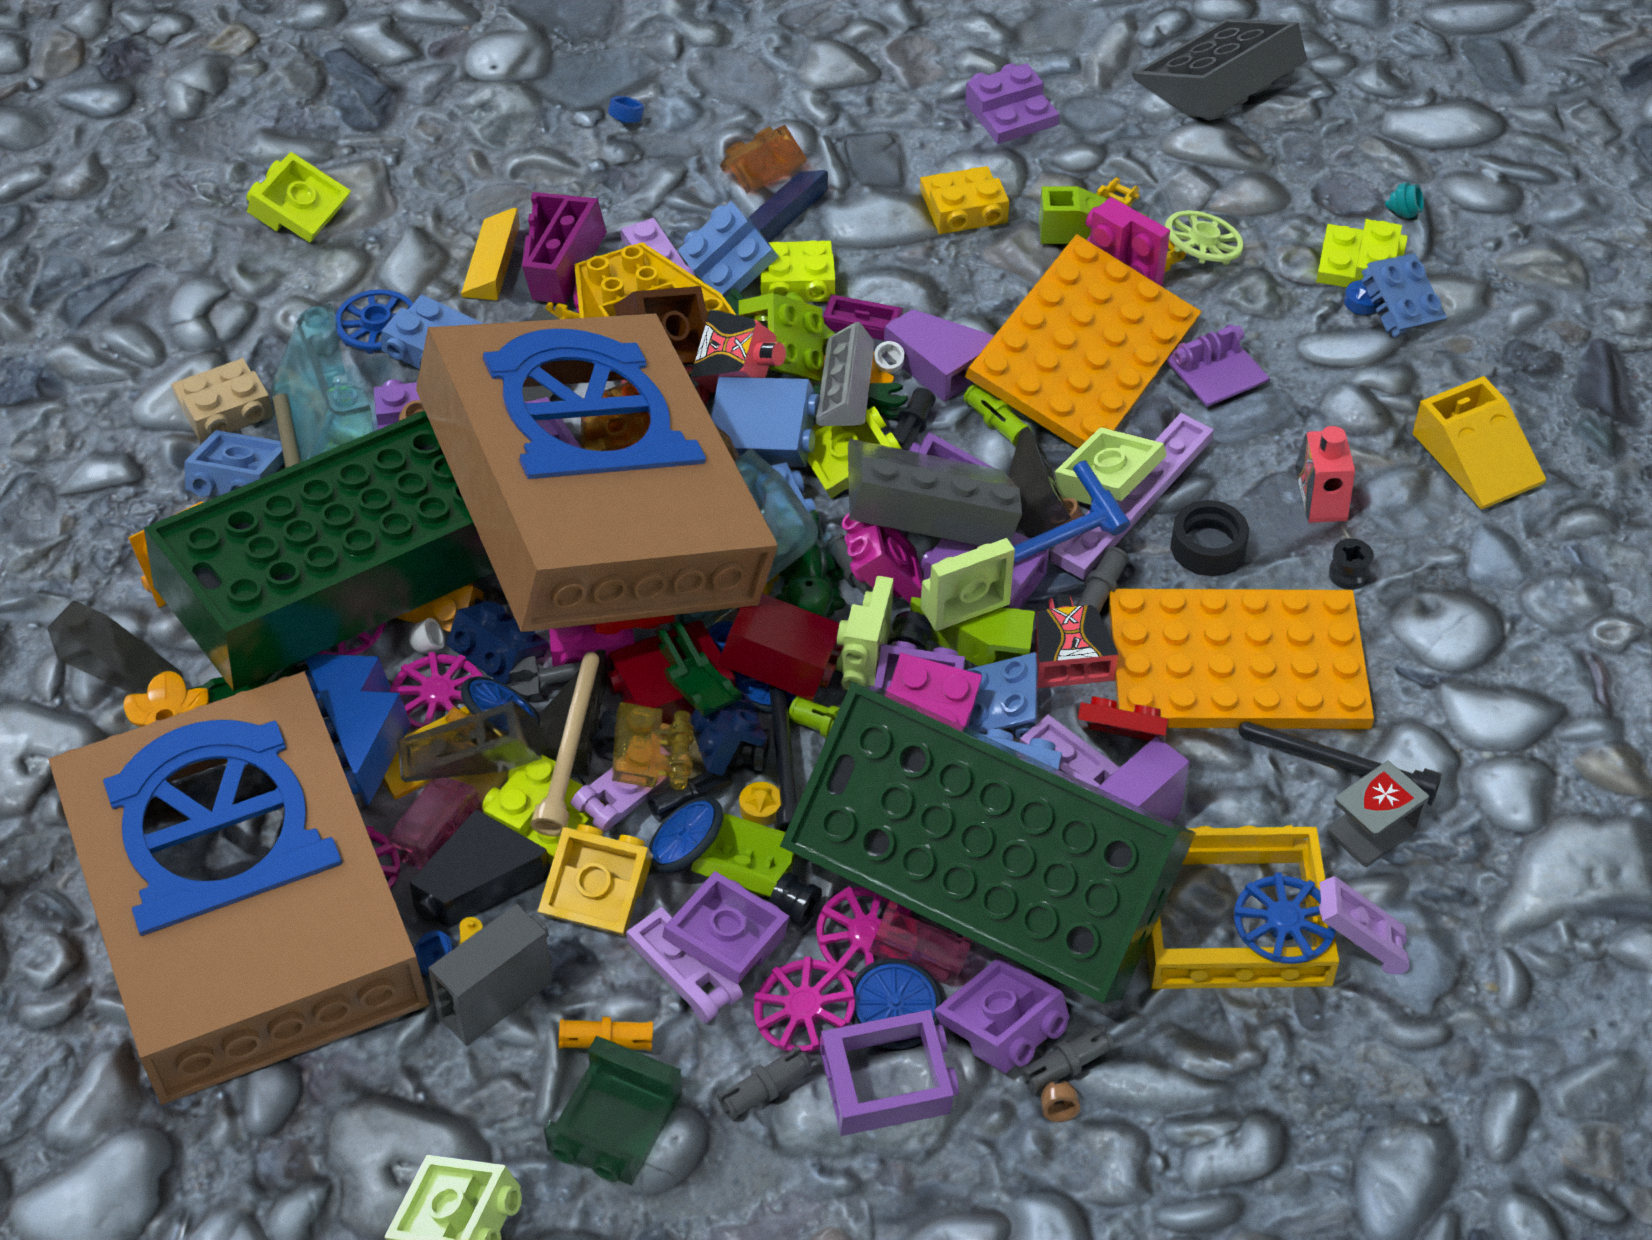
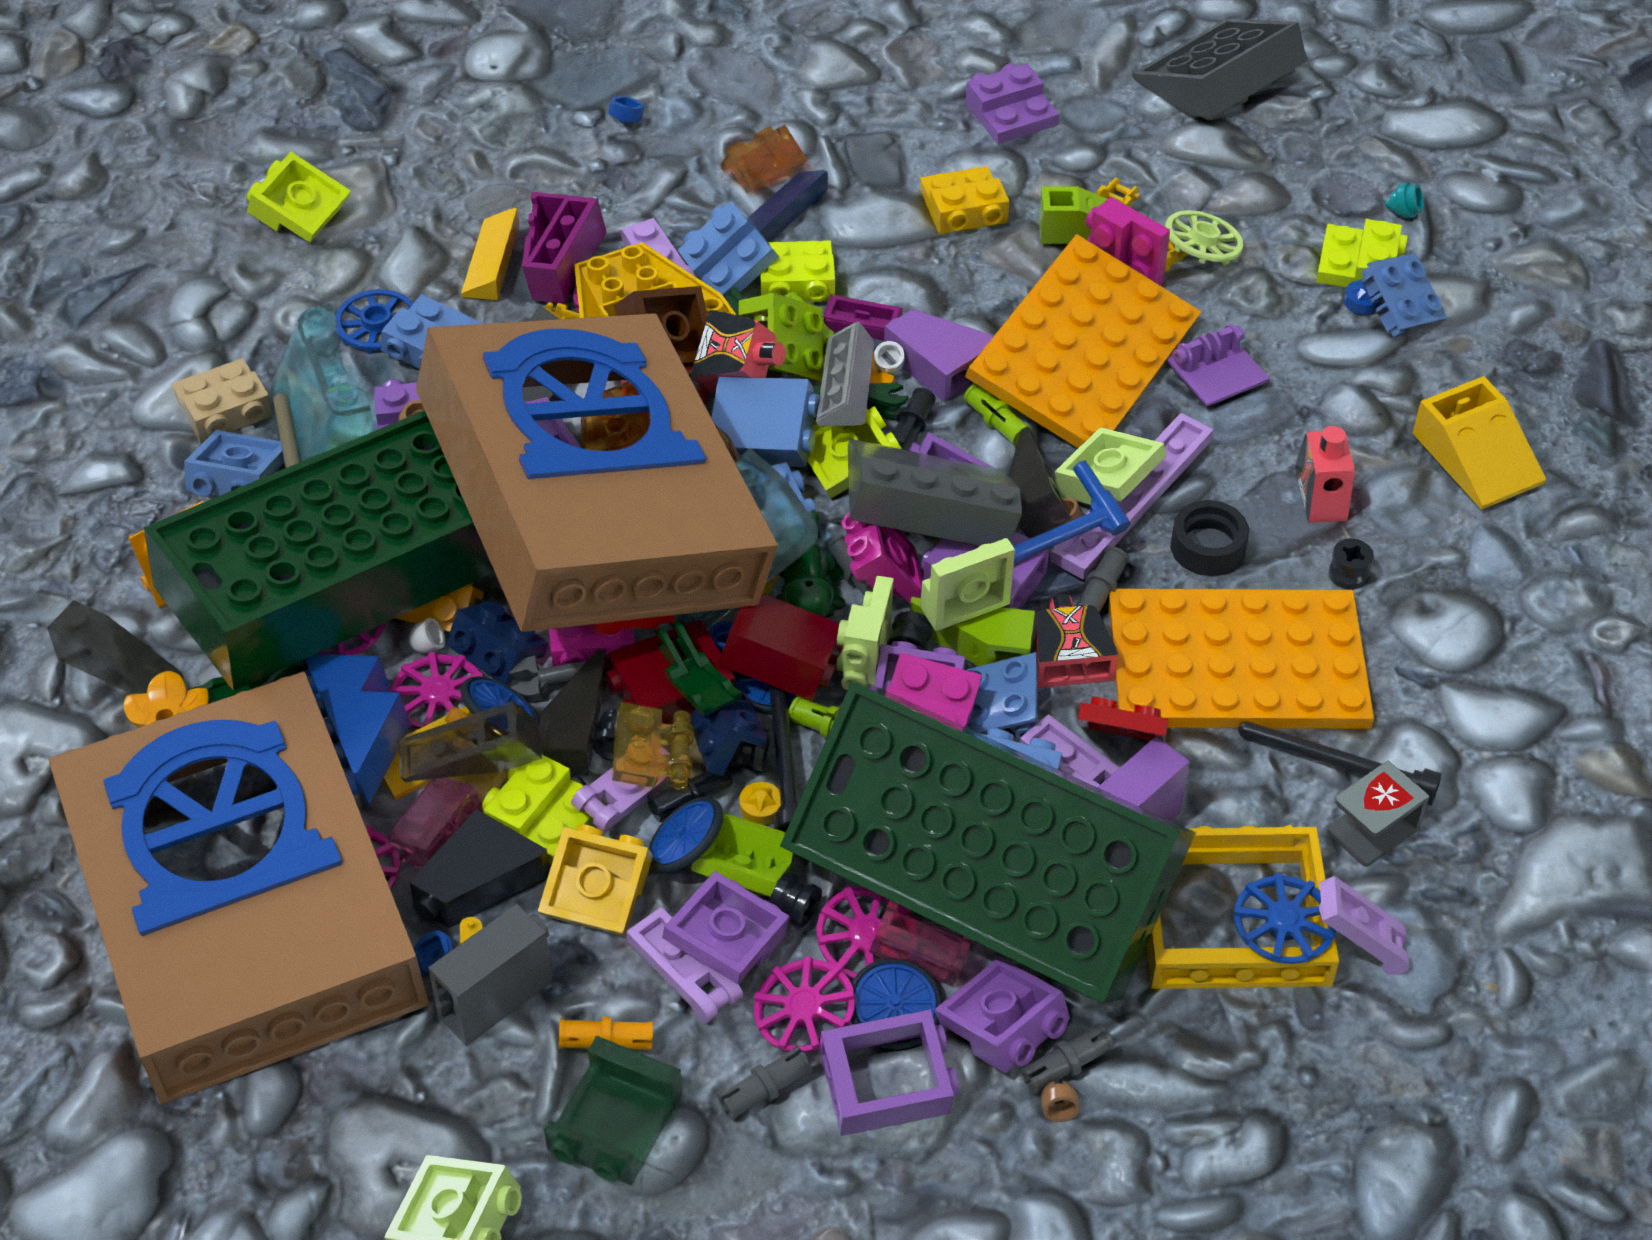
tan piece [531,652,599,837] -> none

